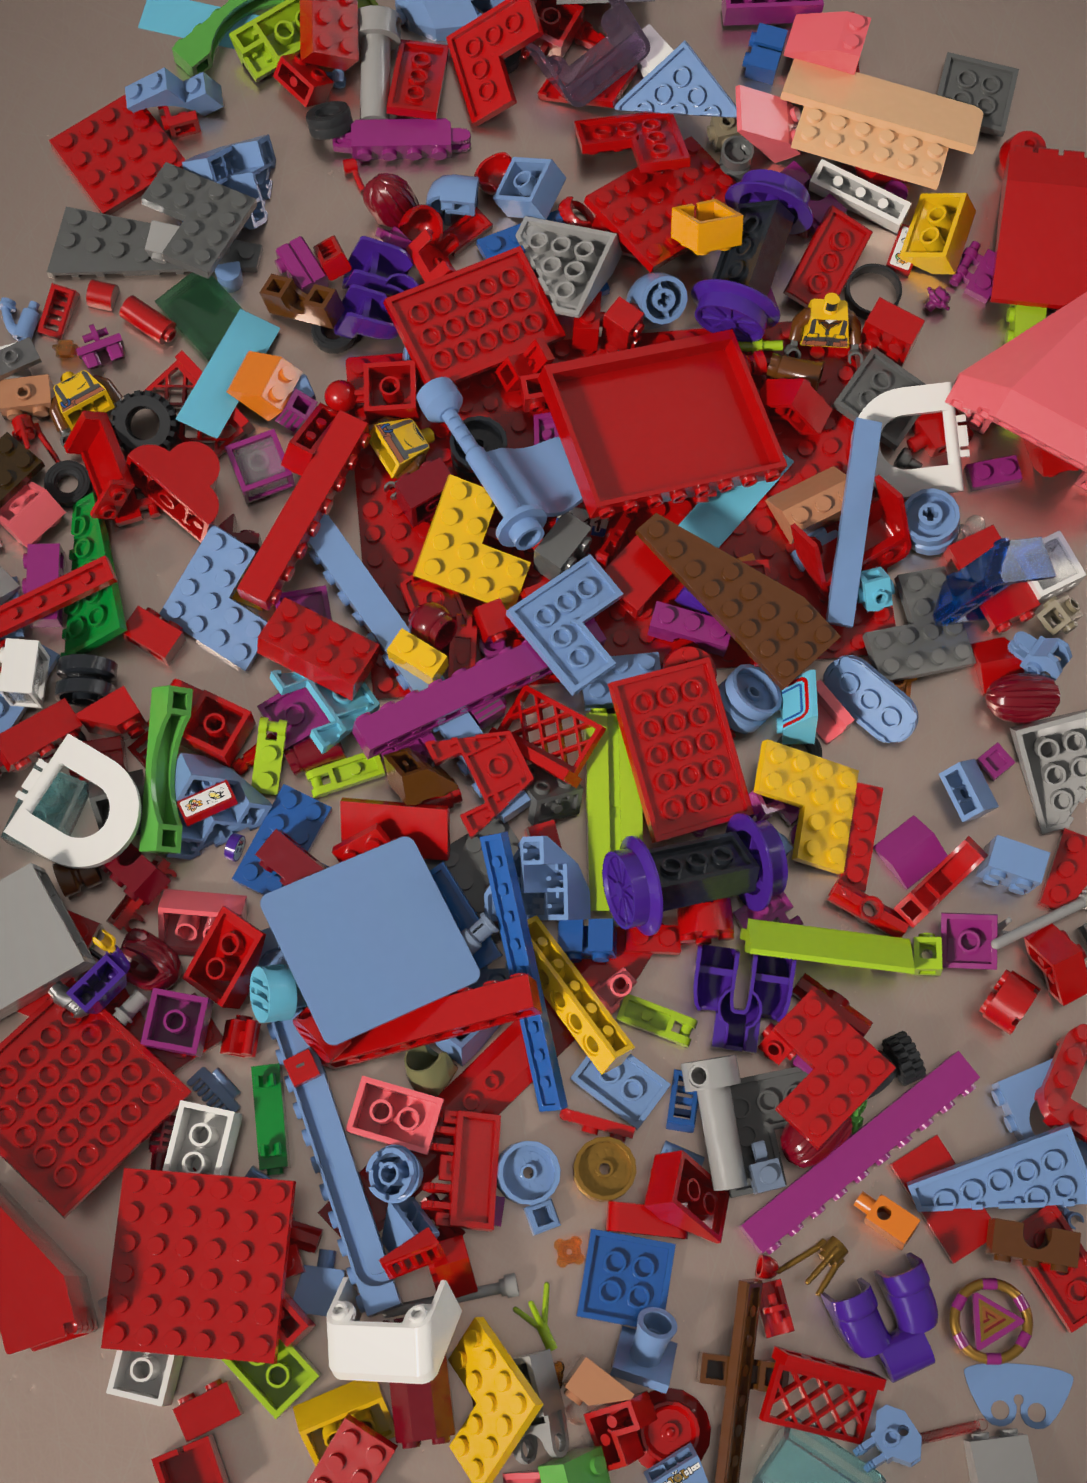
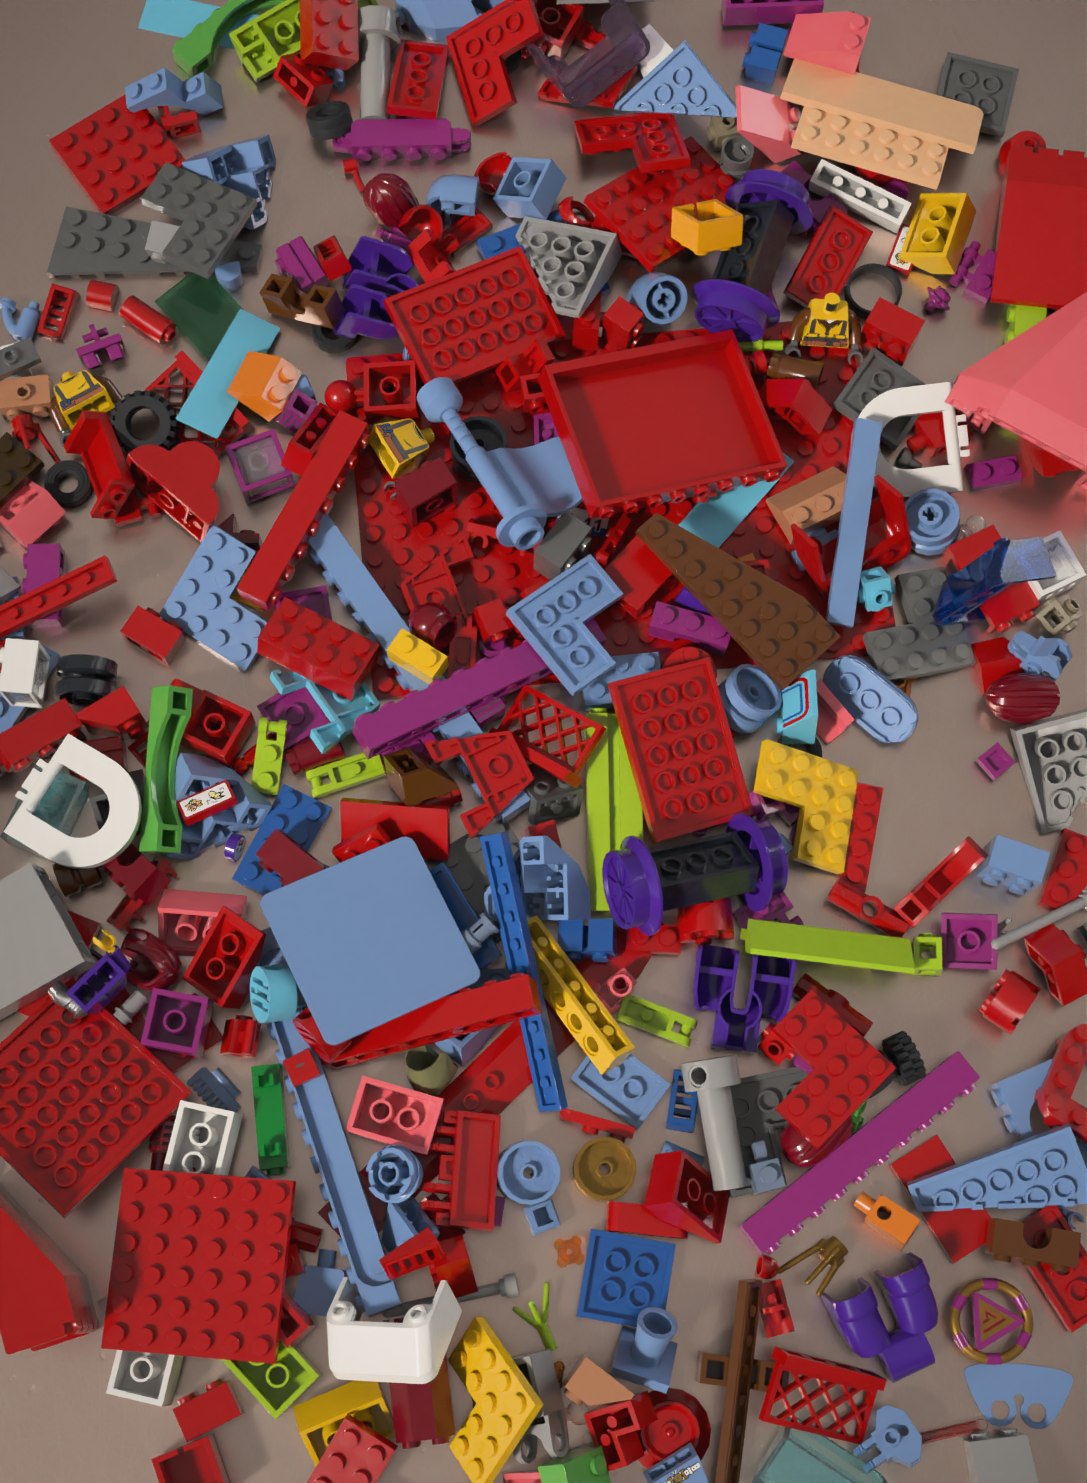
clear orange plate [52,340,79,358] -> none
green wing [60,492,127,657] -> none
yellow plate [413,474,531,610] -> none
magenta slope [873,815,948,890] -> none
medium blue brick [939,759,999,822] -> none

